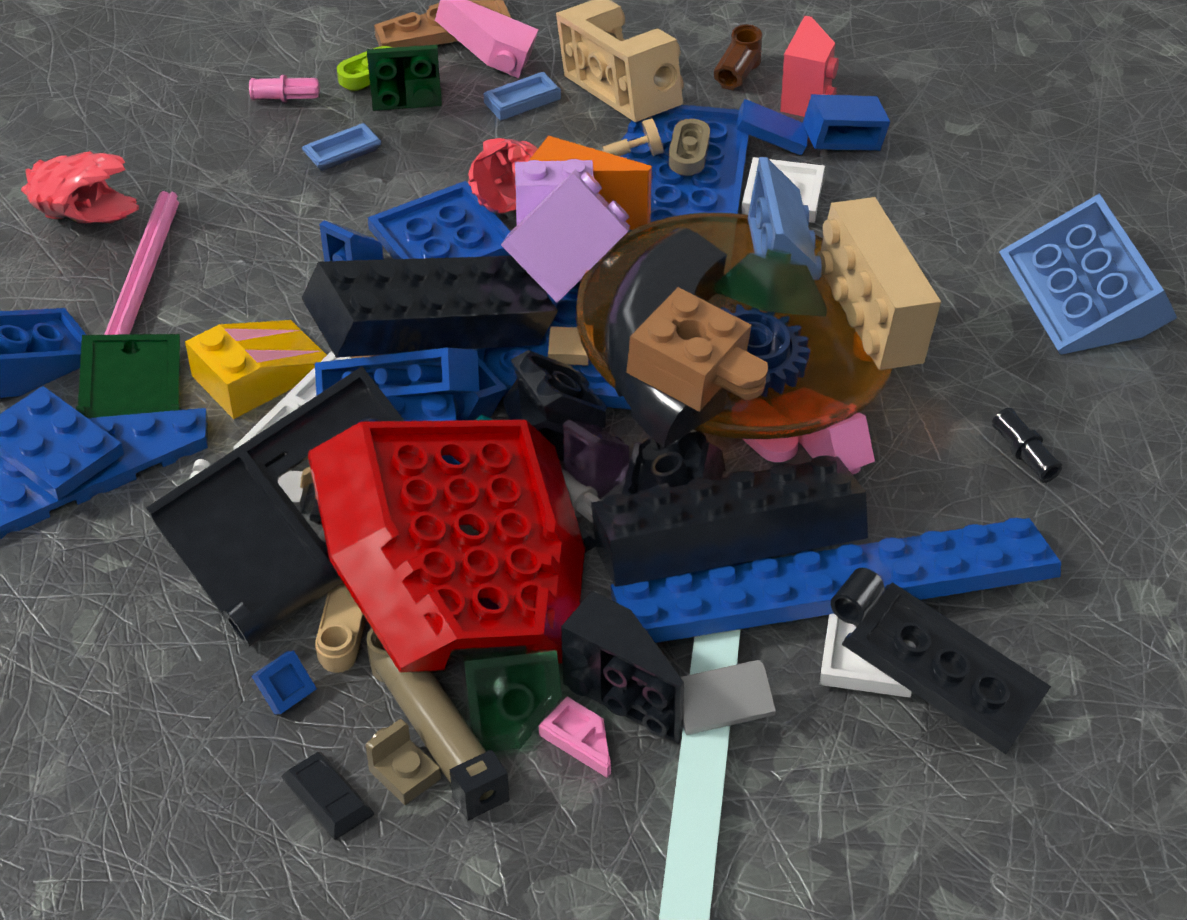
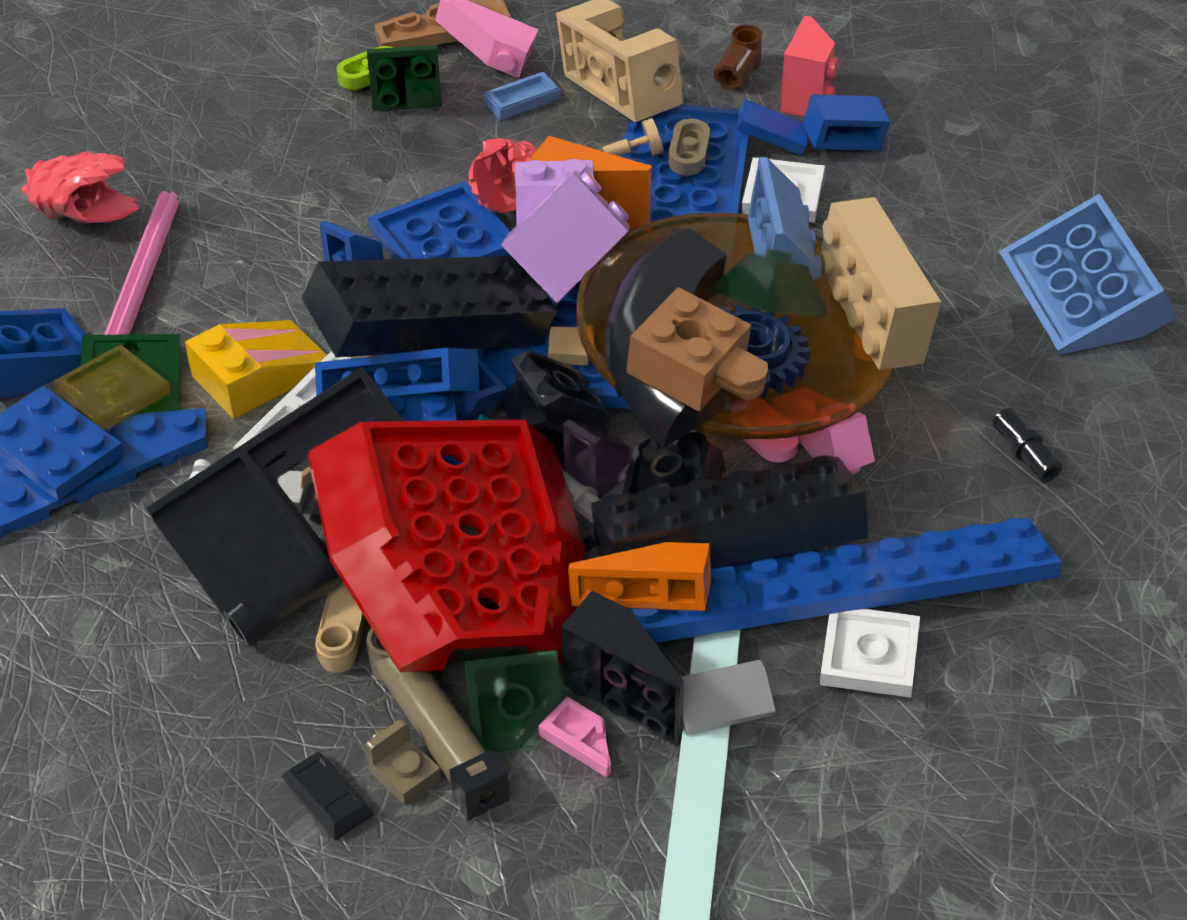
bright pink axle [249,75,320,102] -> none
blue plate [251,650,317,715] -> none
medium blue tile [302,123,381,171] -> none
black hinge [831,568,1051,754] -> none
none -> clear yellow tile [54,344,170,430]
none -> orange slope [568,542,711,611]

